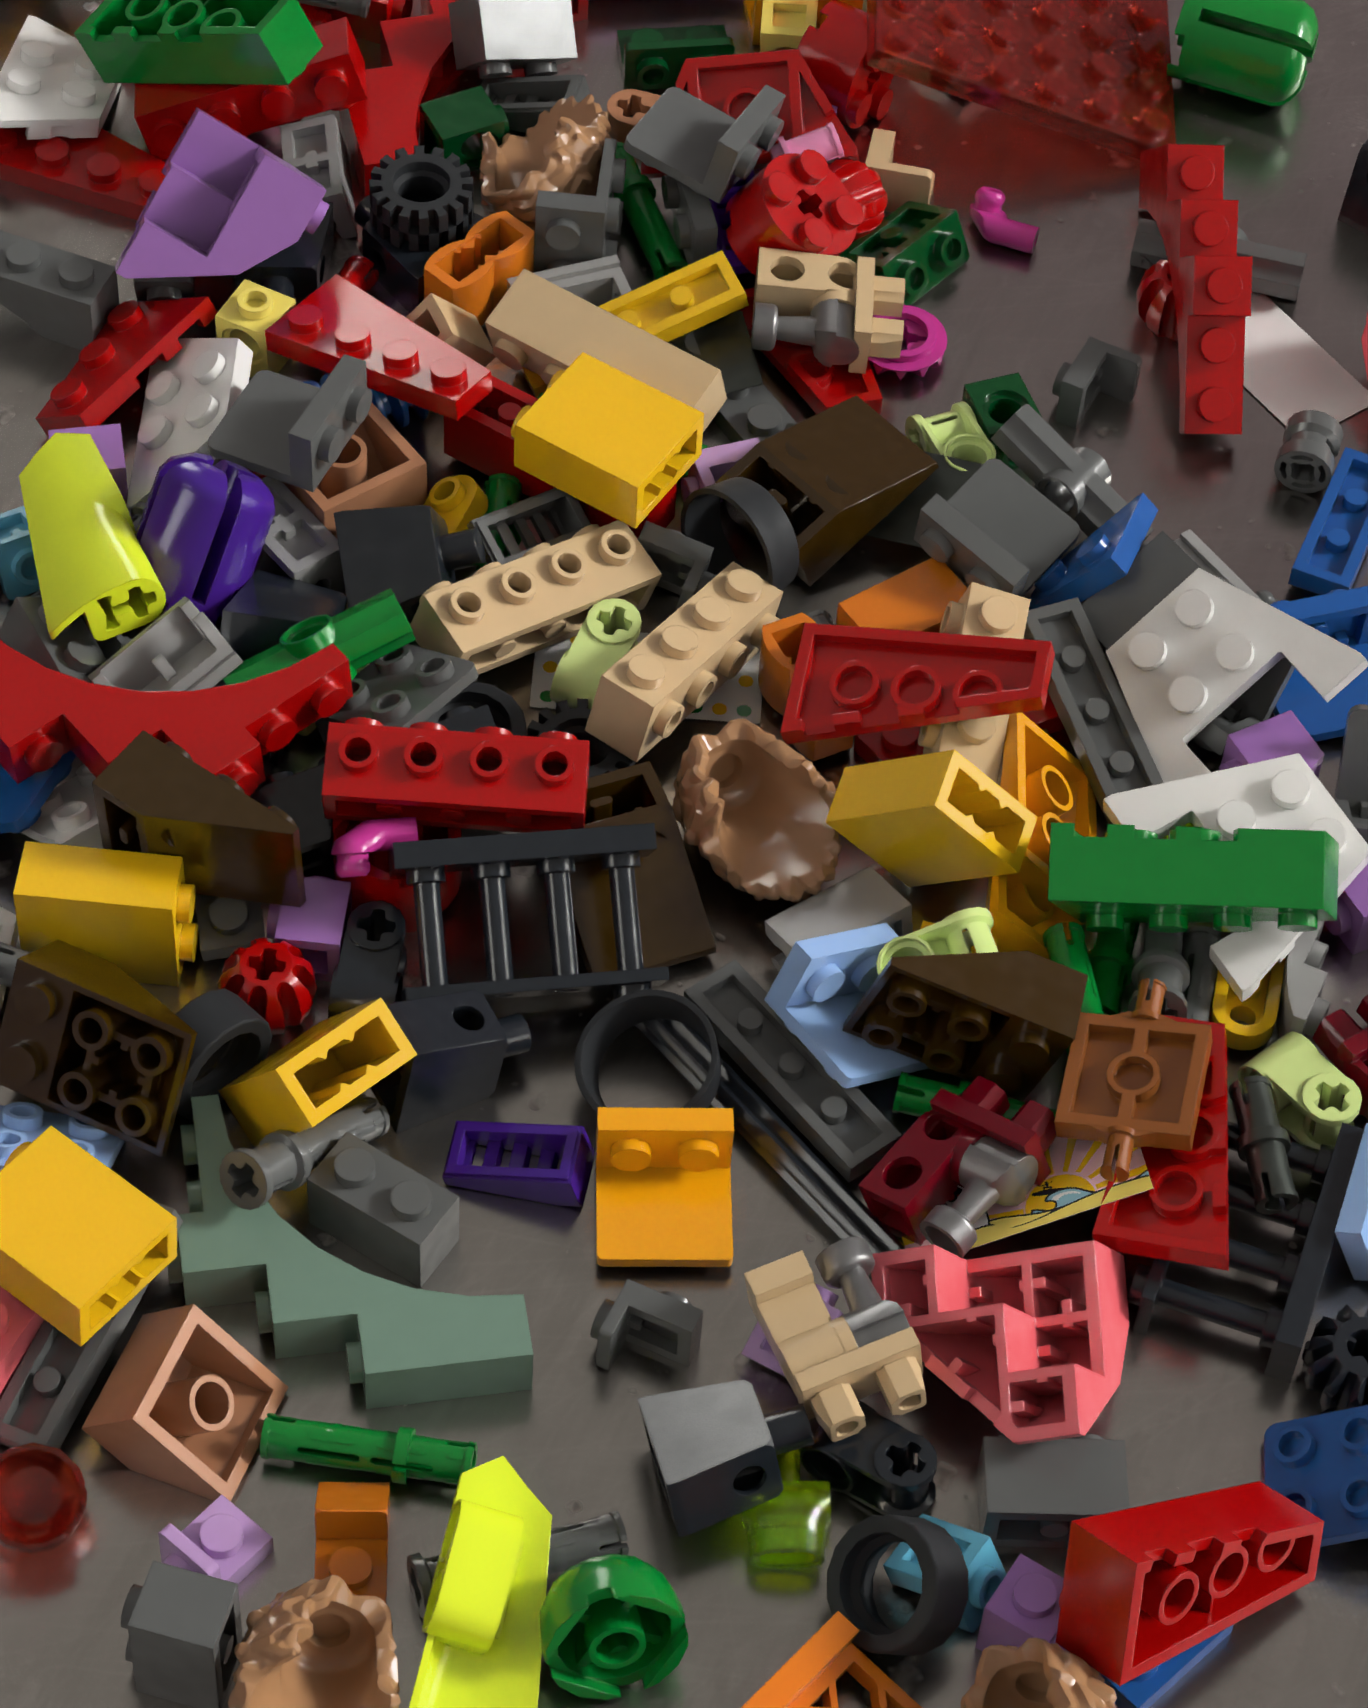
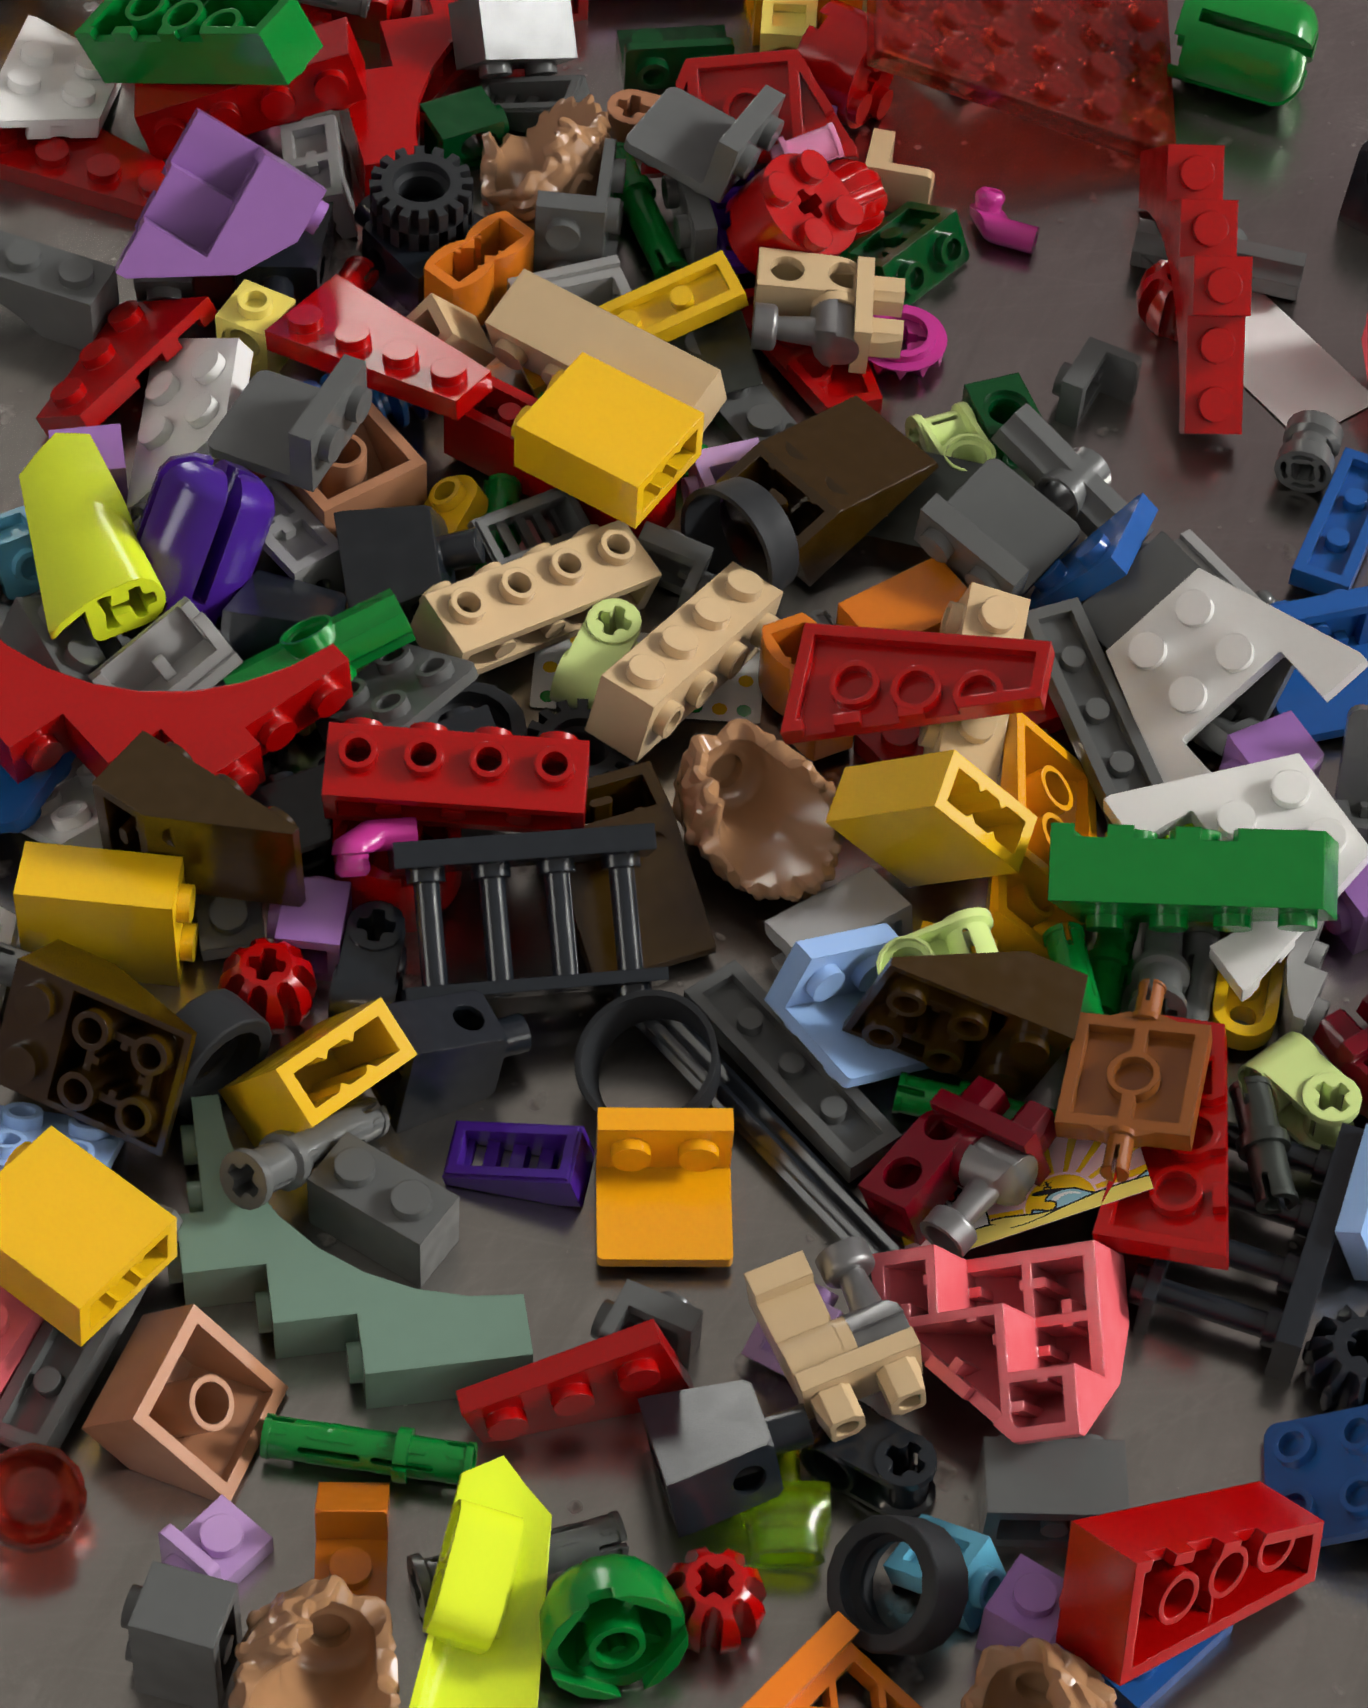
none -> red wing [456,1318,694,1444]
none -> red piece [666,1546,767,1655]

